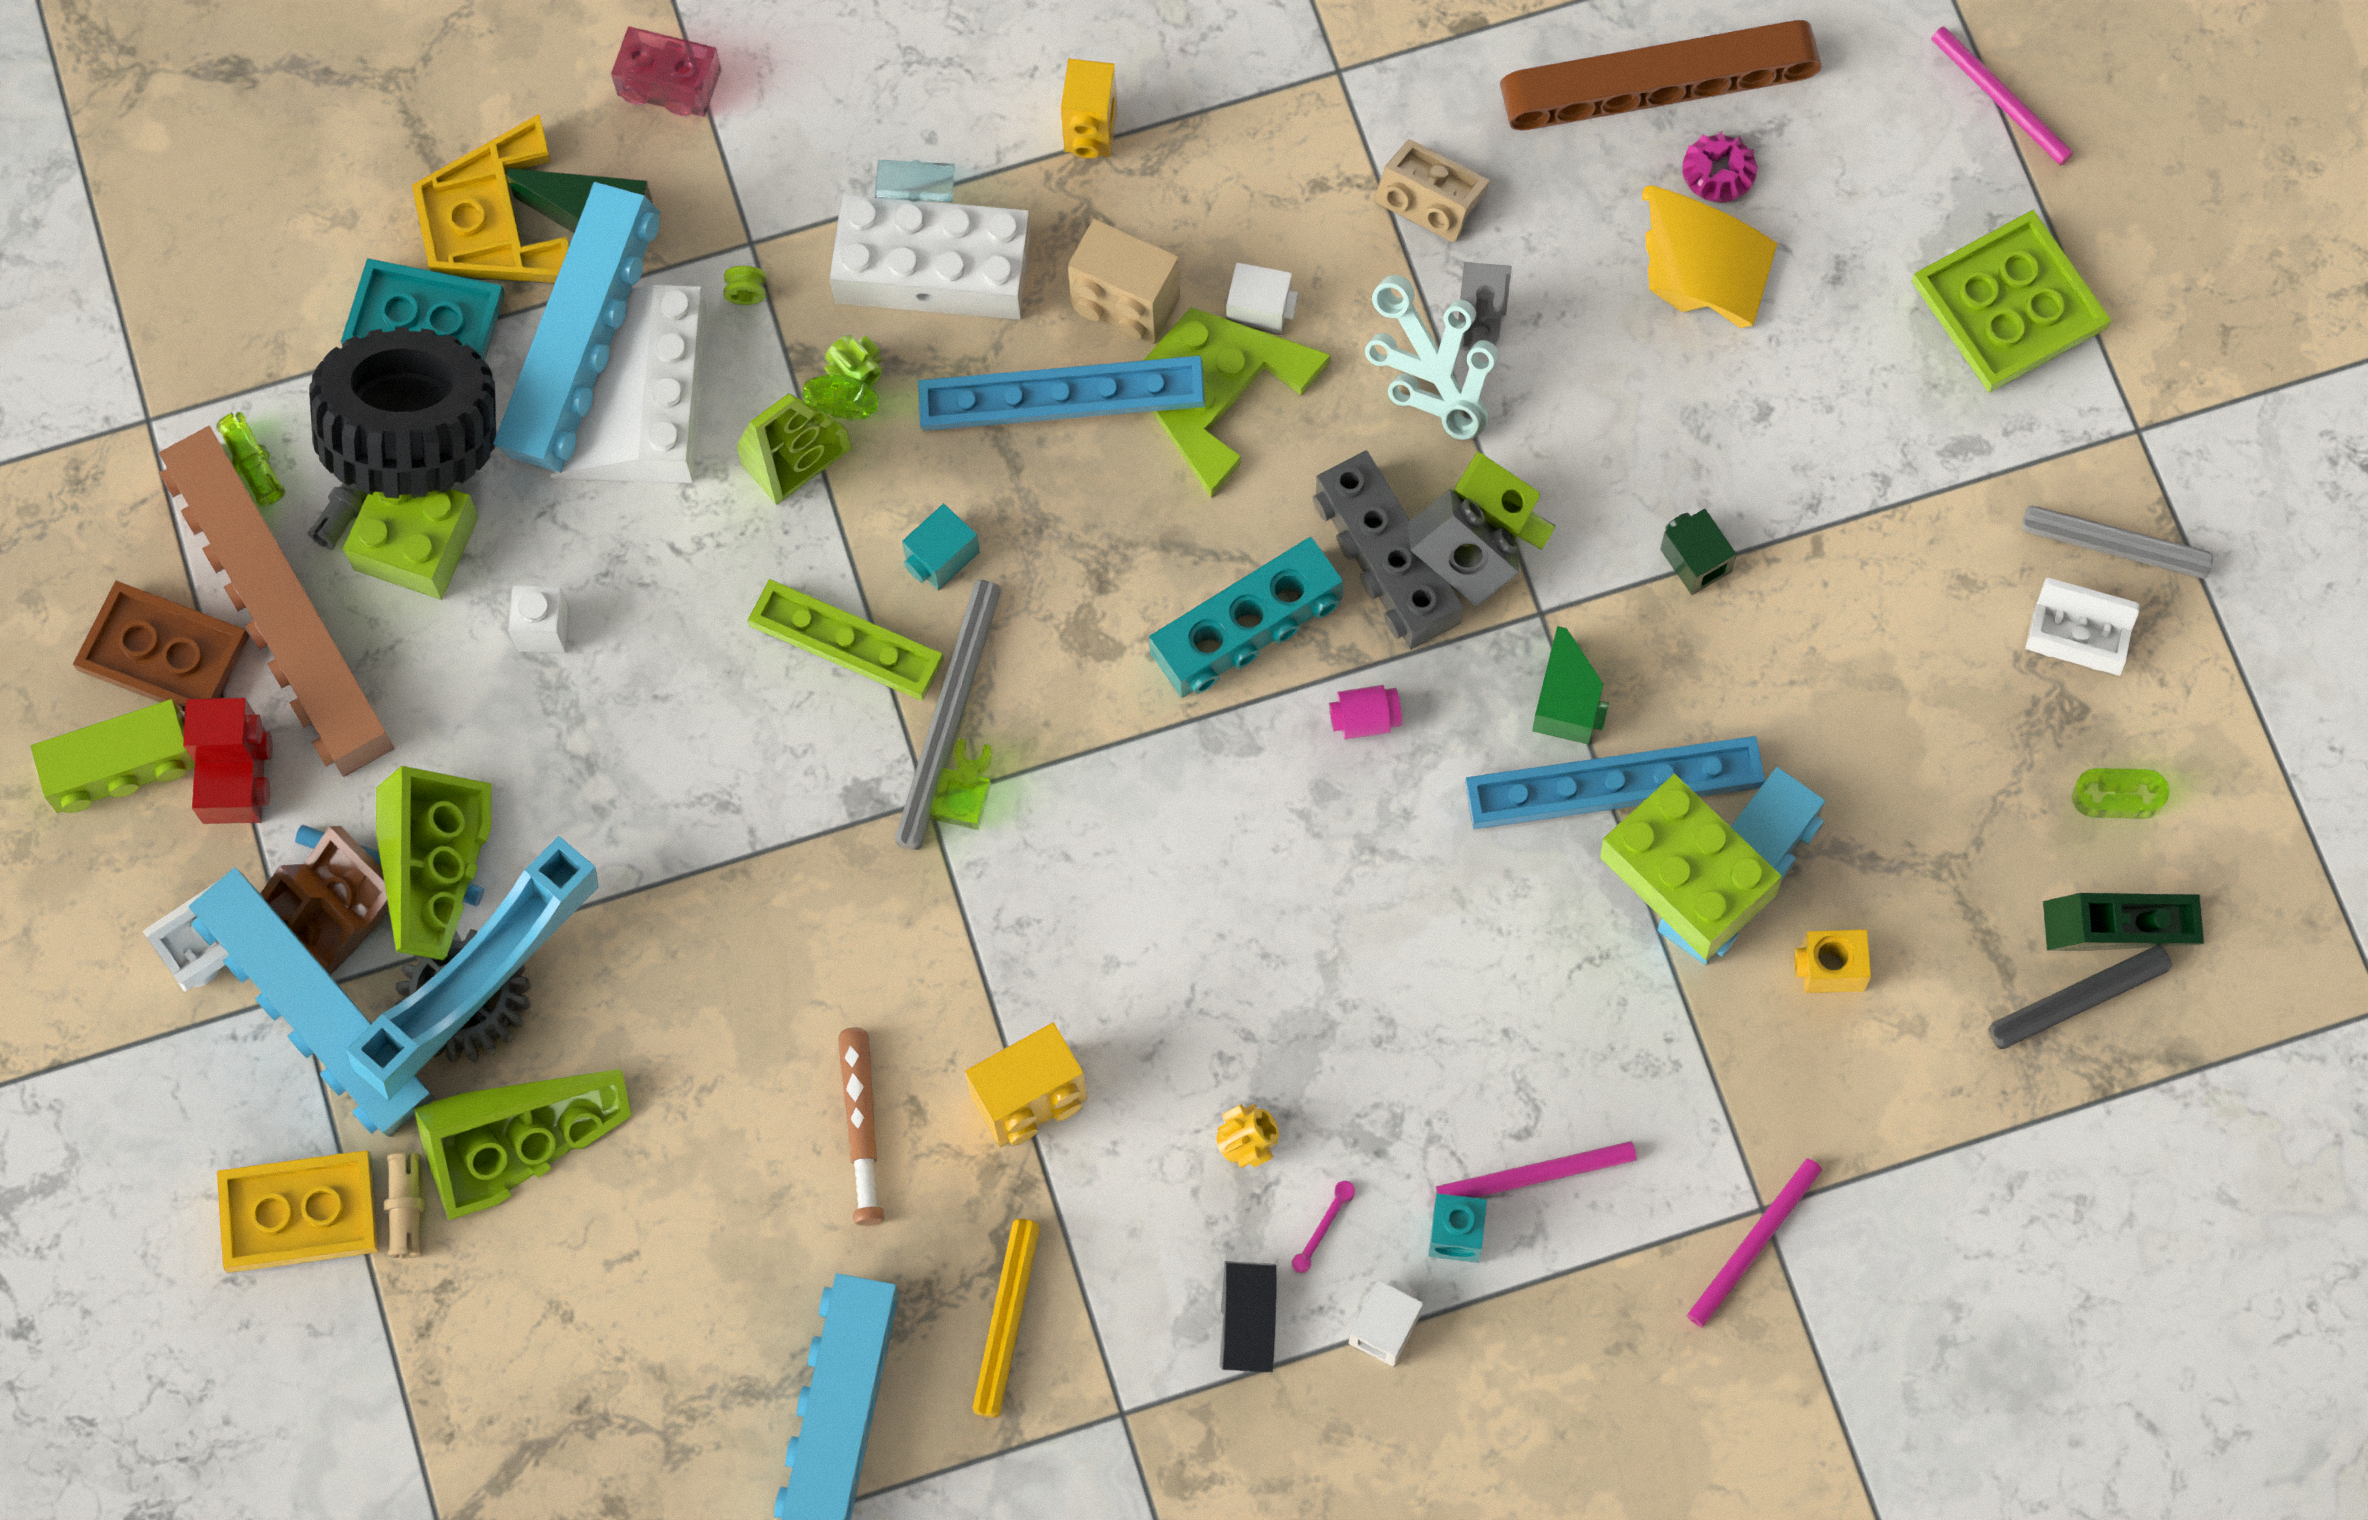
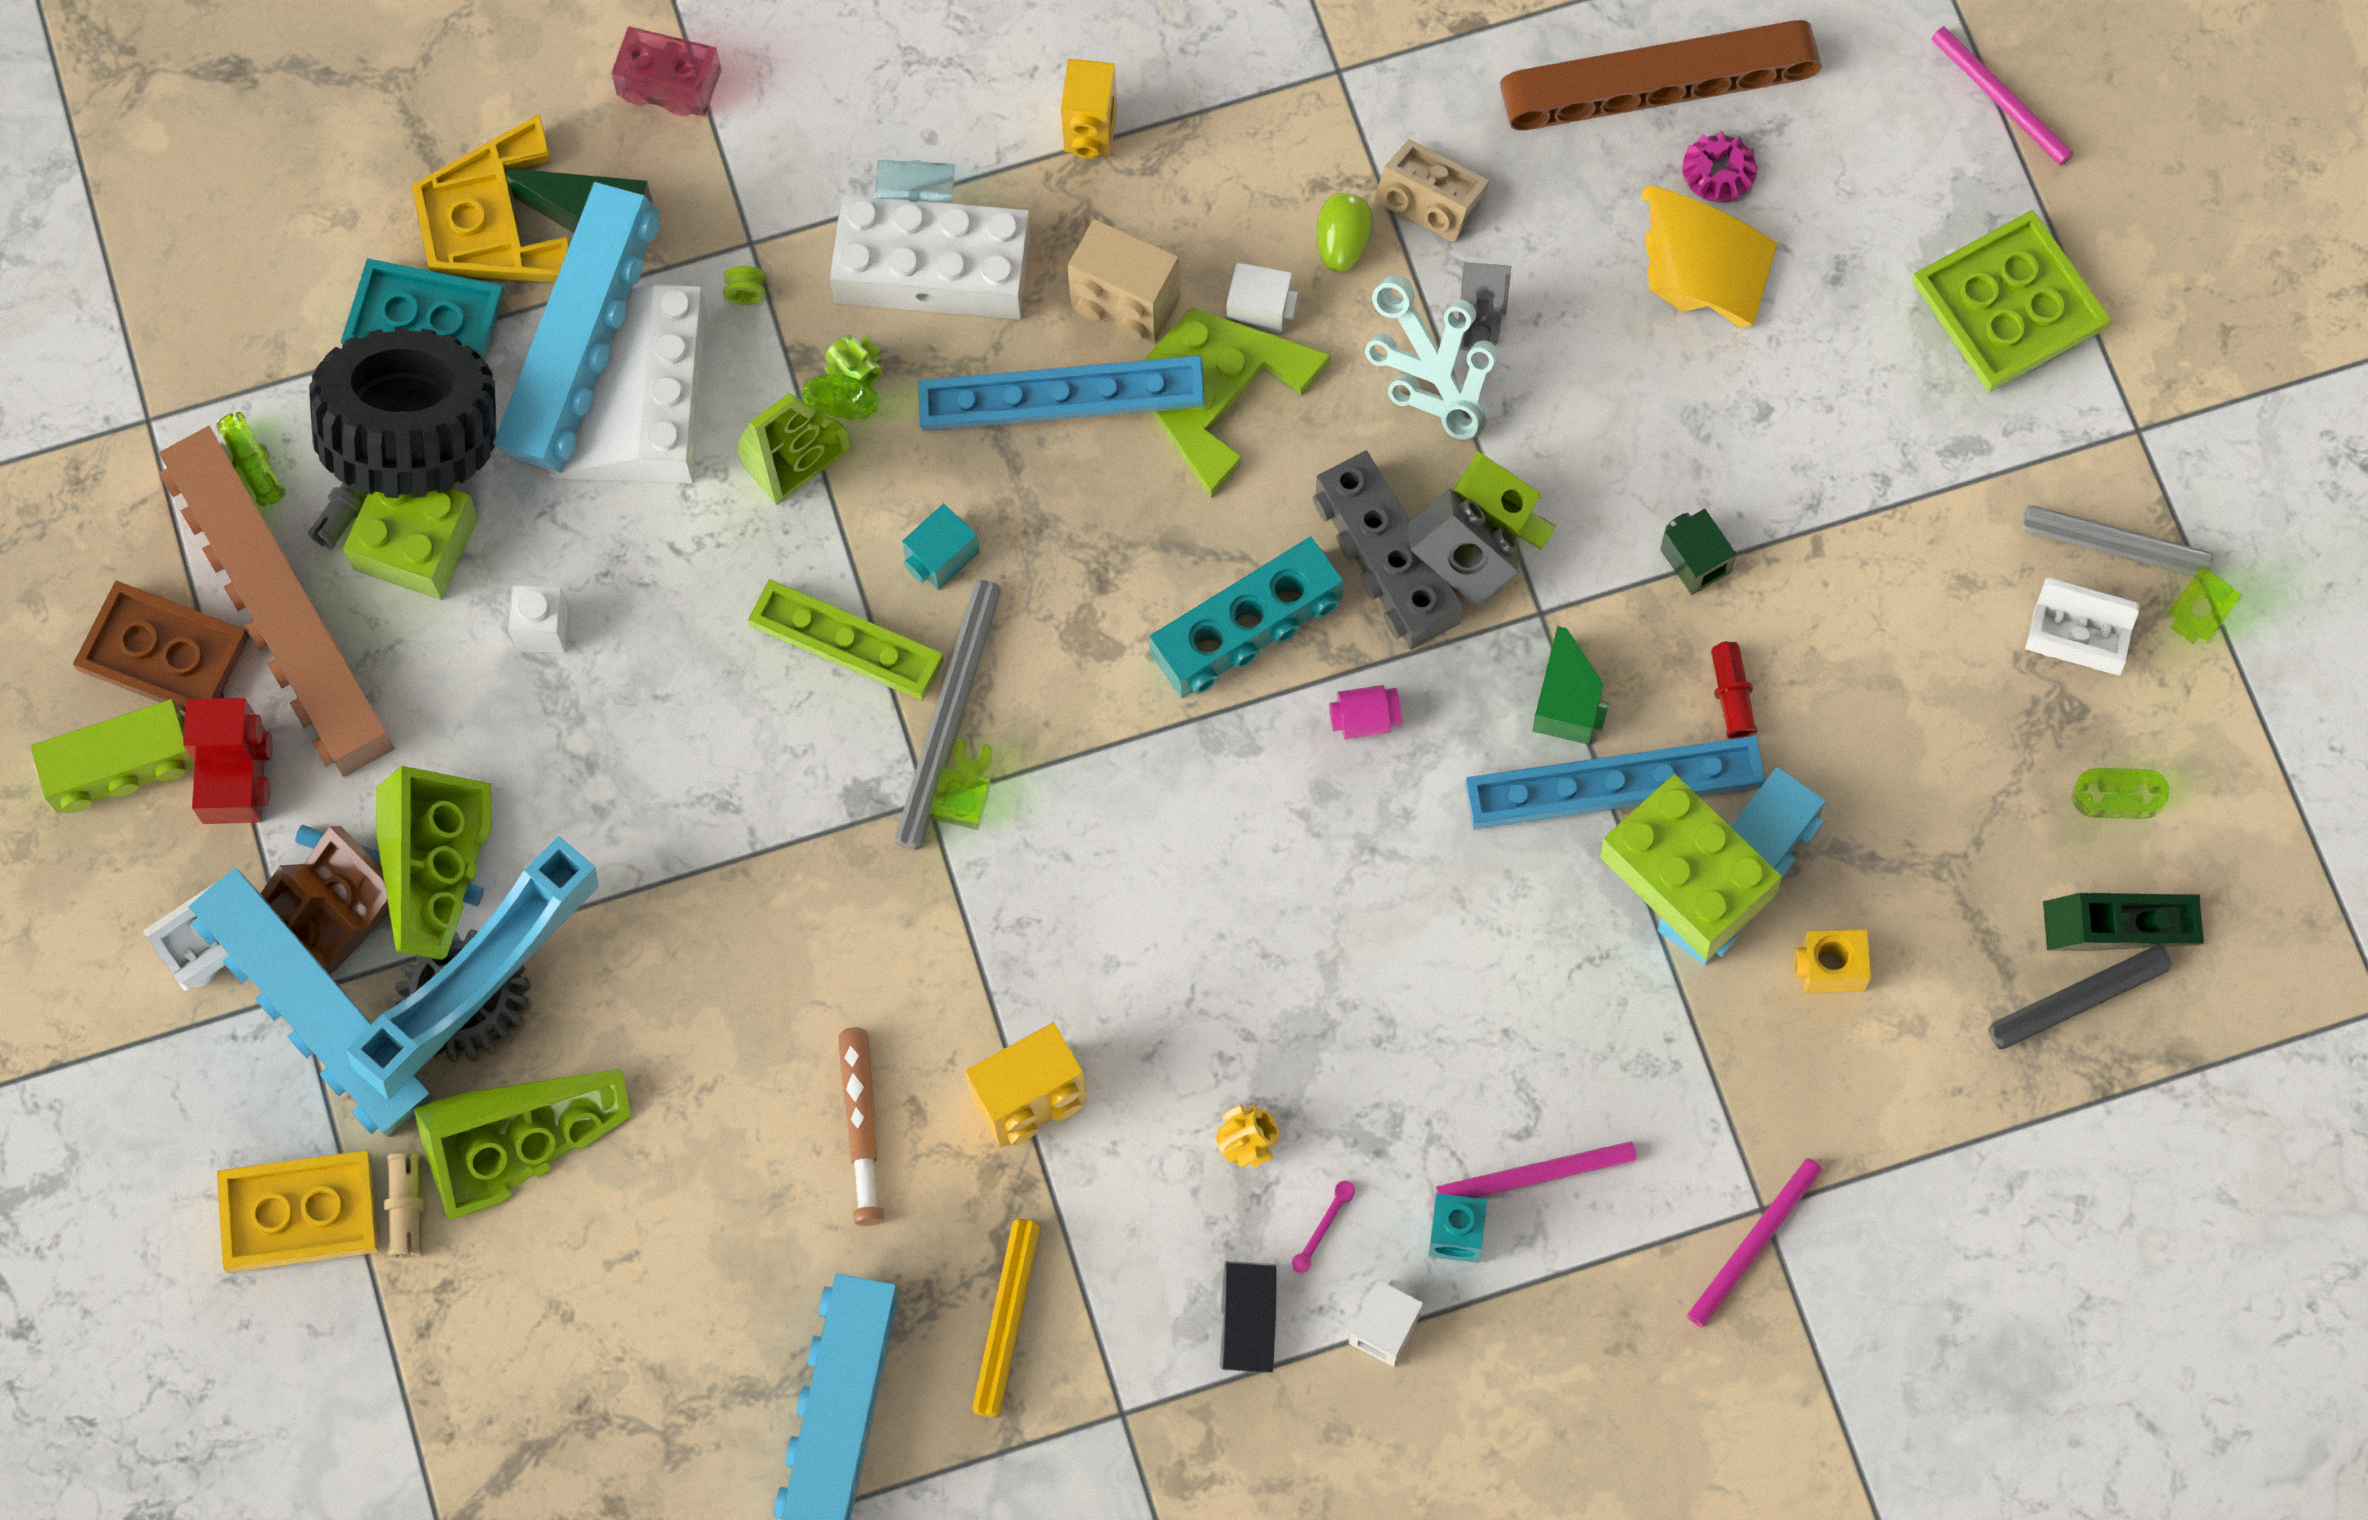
none -> lime animal [1316,193,1373,272]
none -> red axle [1711,641,1758,739]
none -> clear neon green brick [2167,566,2244,644]

